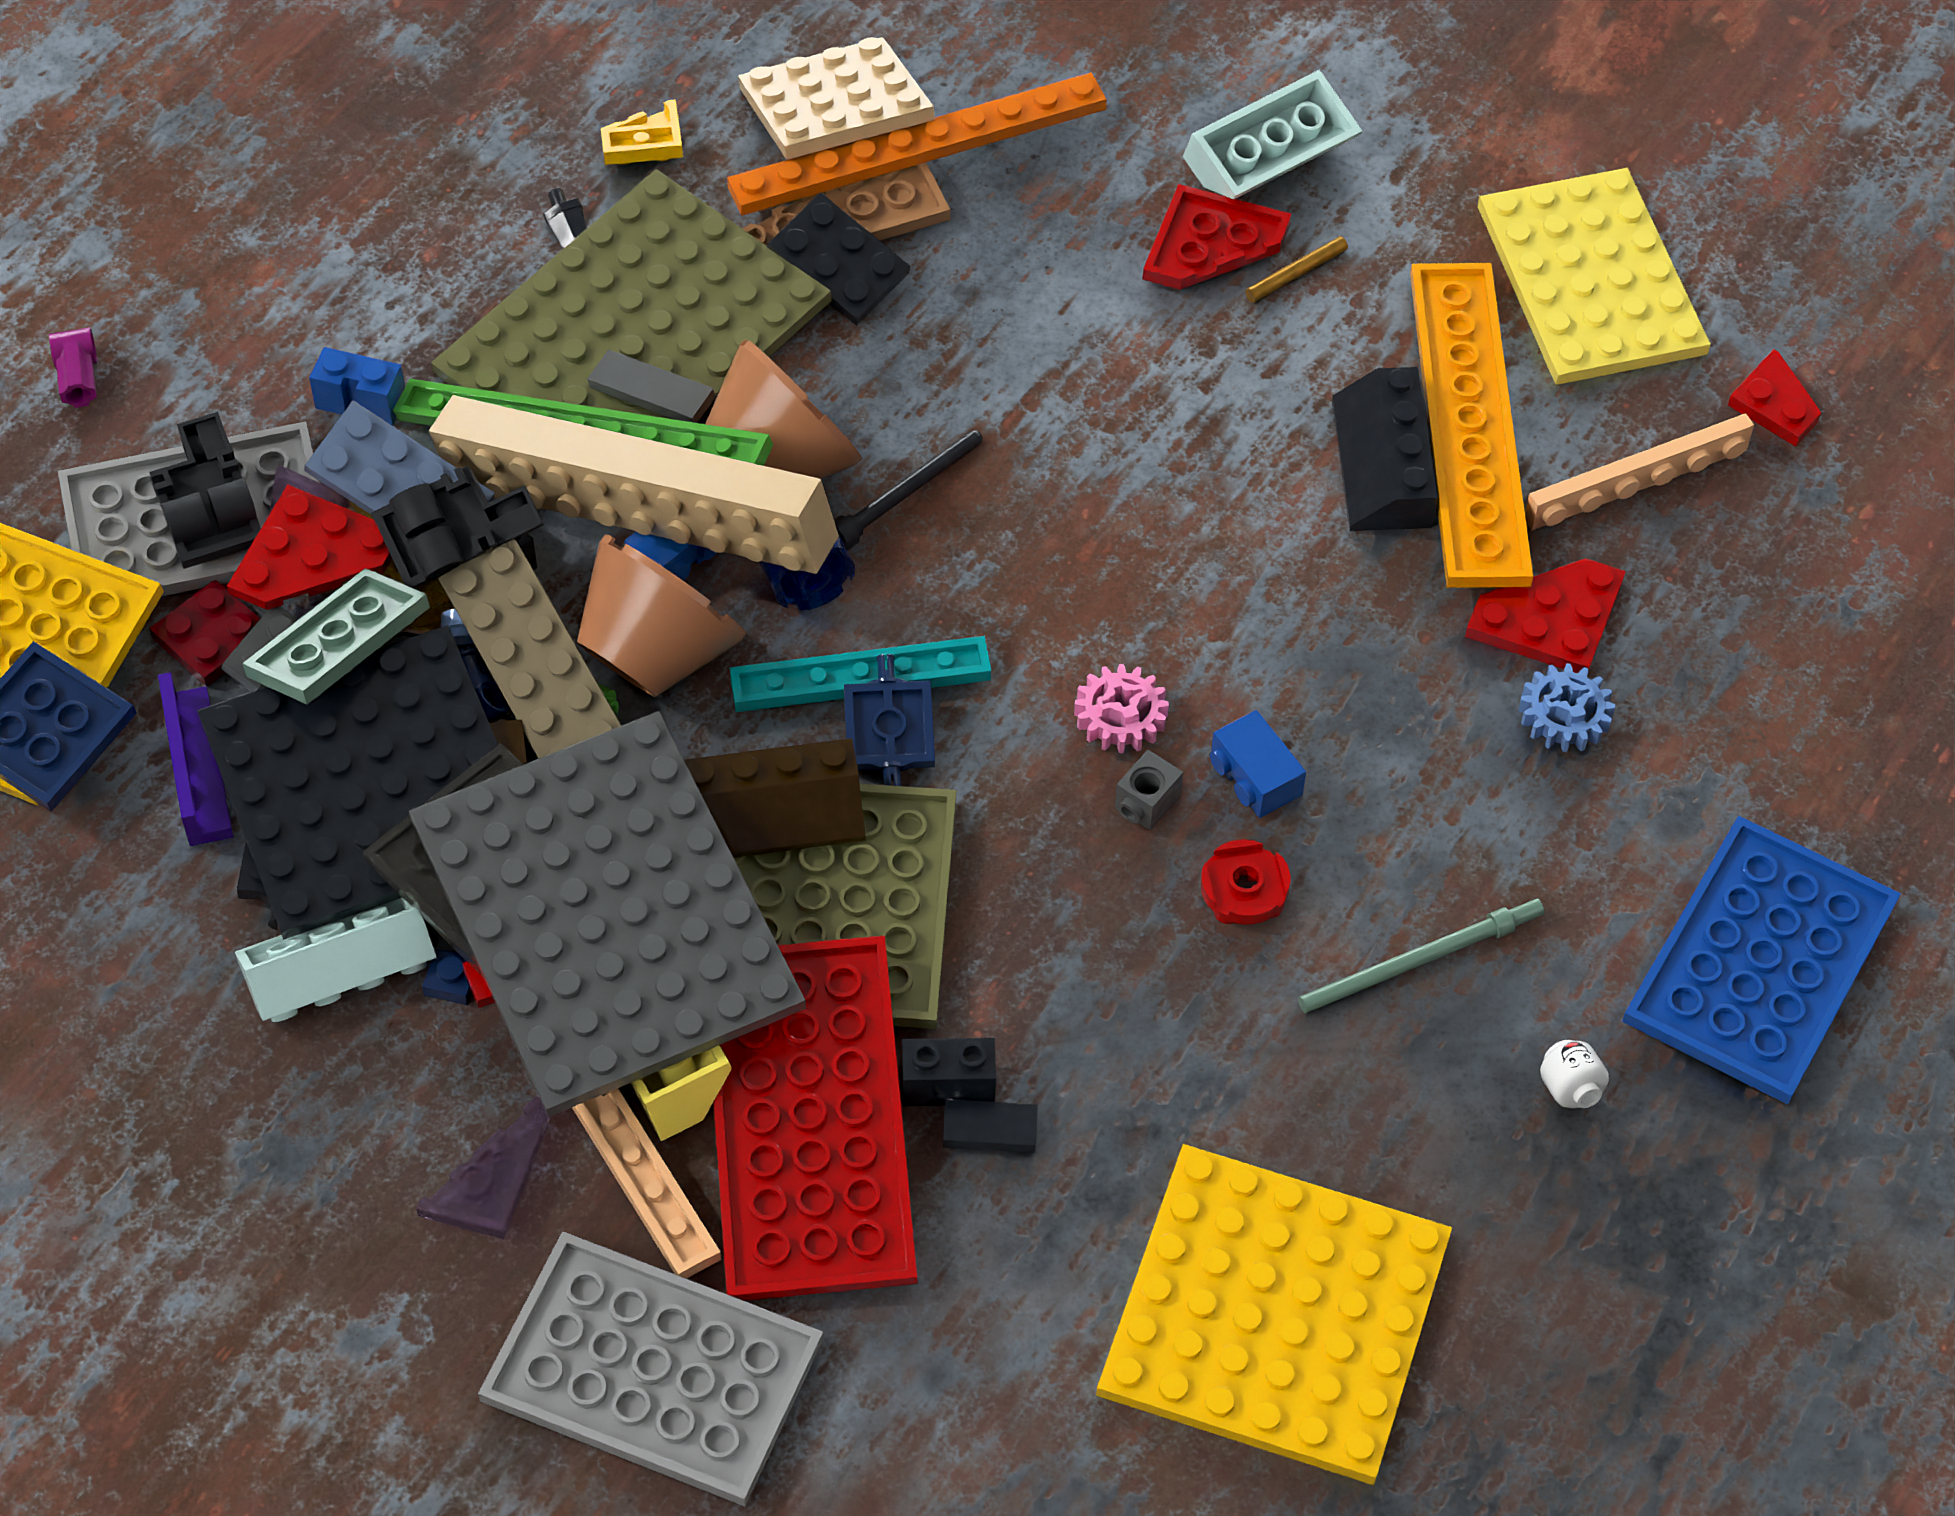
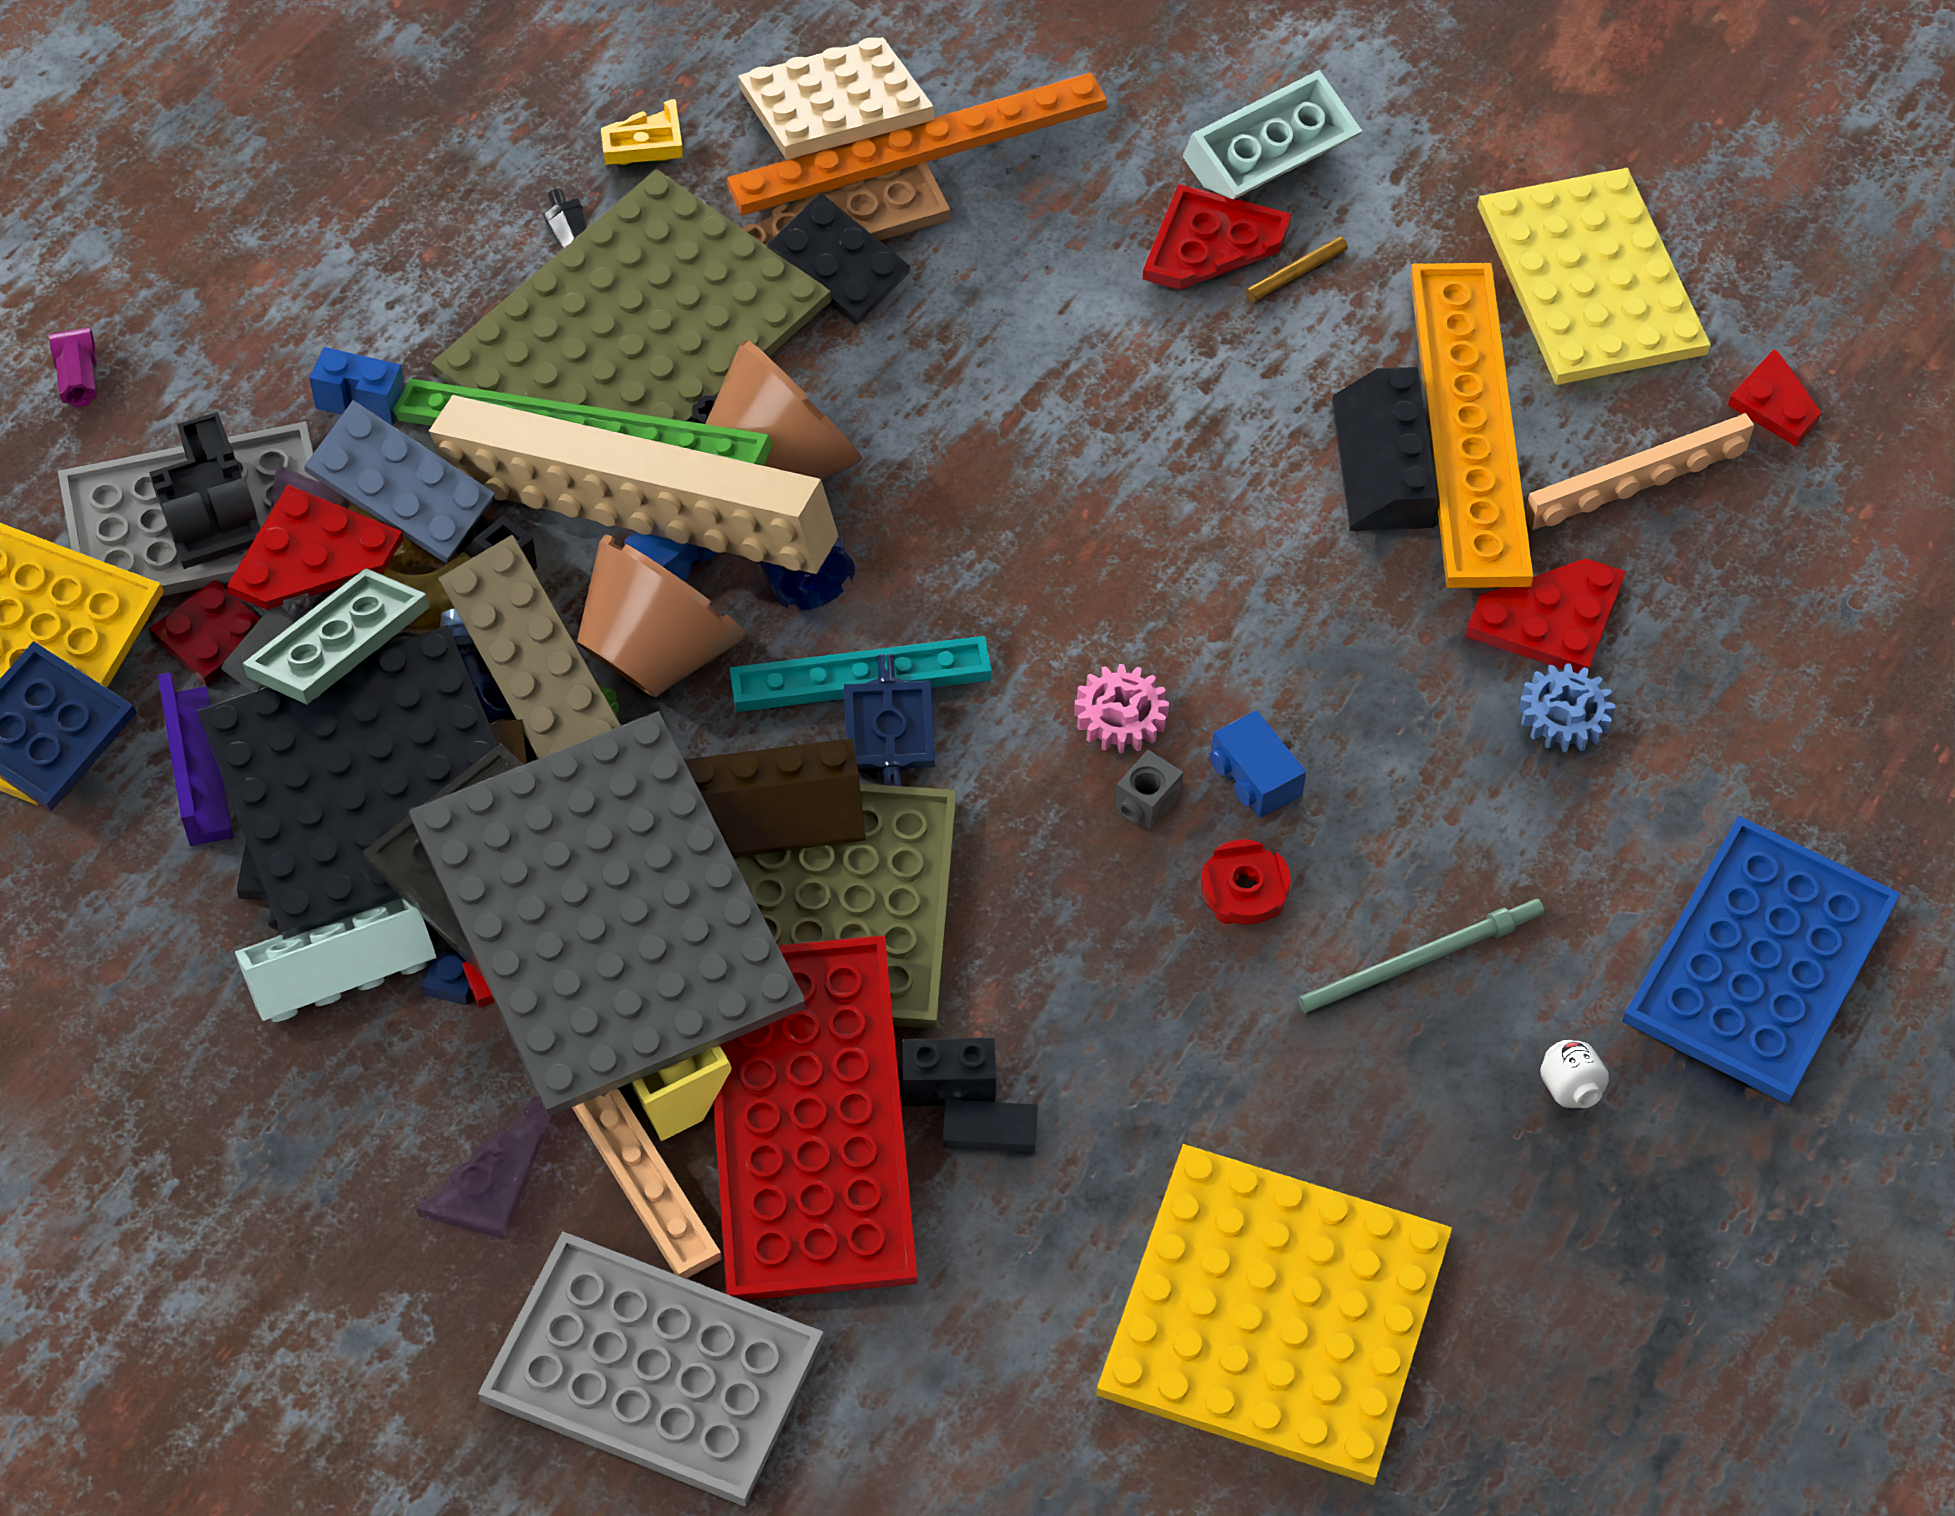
black plate [371,466,544,589] -> none
dark grey tile [587,349,715,423] -> none
black piece [833,430,983,553] -> none

